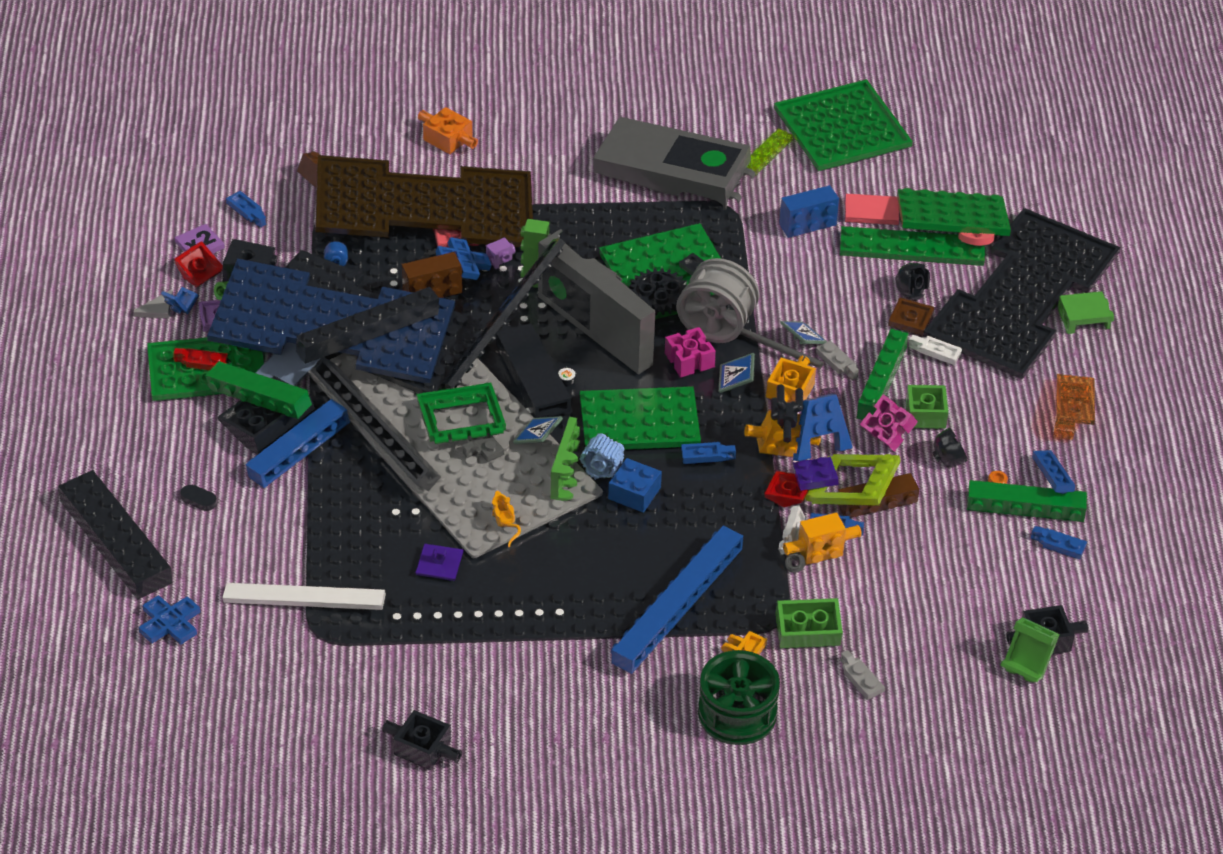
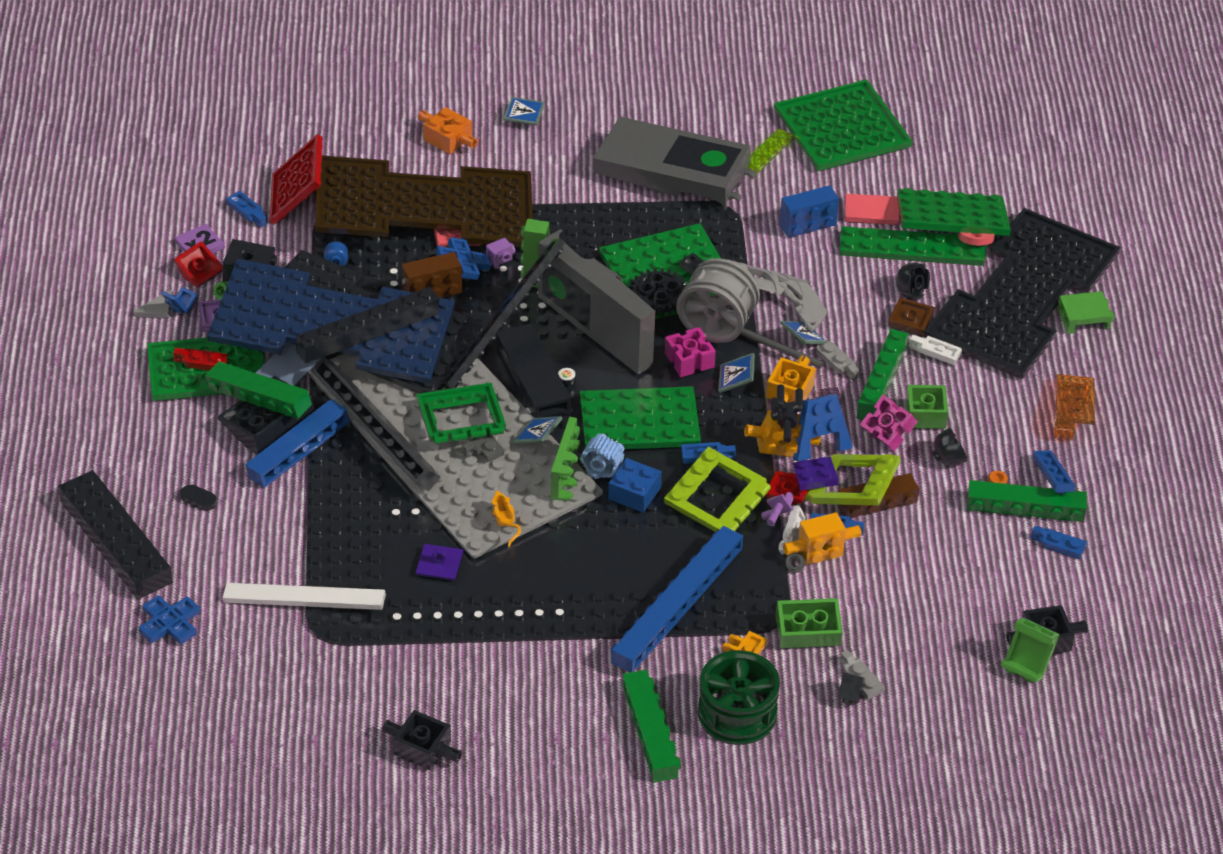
none -> red plate [269,134,323,224]
none -> piece [503,97,545,126]
none -> green brick [622,669,681,783]
none -> lime hinge [664,447,771,532]
none -> light grey piece [729,260,828,331]
none -> medium lavender arm [762,492,793,526]
none -> black brick [838,672,866,706]

